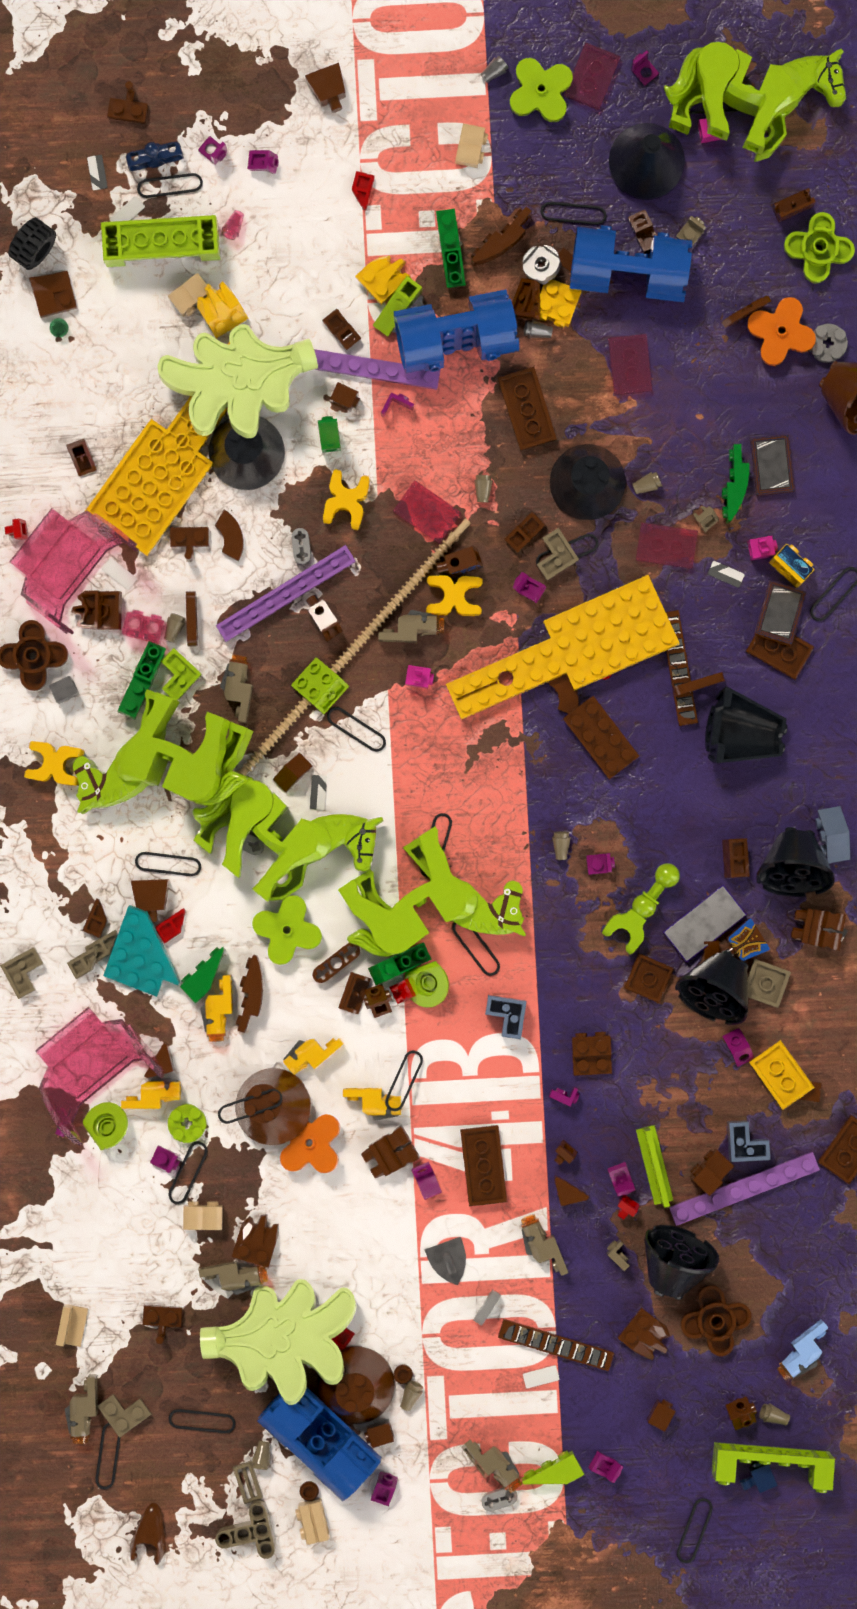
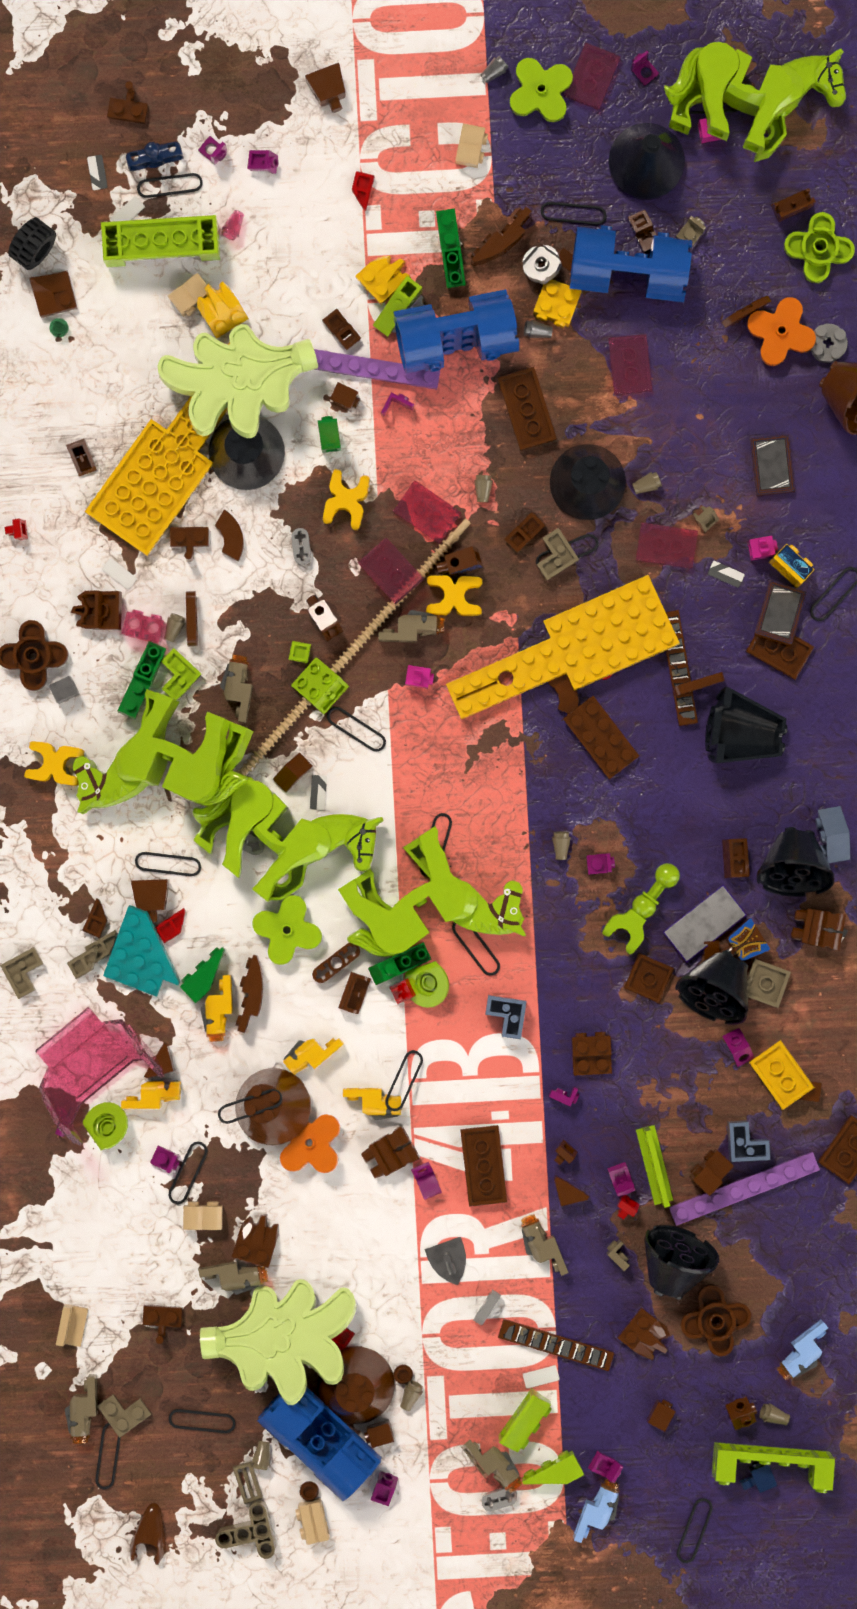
clear pink piece [9,508,139,635] -> none
lime plate [168,1104,207,1143] -> none
medium lavender plate [216,545,356,642] -> none
reddish brown brick [363,984,392,1018] -> none
reddish brown wing [512,278,540,320] -> none
magenta bracket [512,572,546,603] -> none
green slope [722,444,749,523] -> none
none -> lime tile [289,641,311,664]
none -> clear pink tile [358,538,424,605]
none -> lime slope [498,1388,552,1452]
none -> light blue plate [573,1479,620,1543]

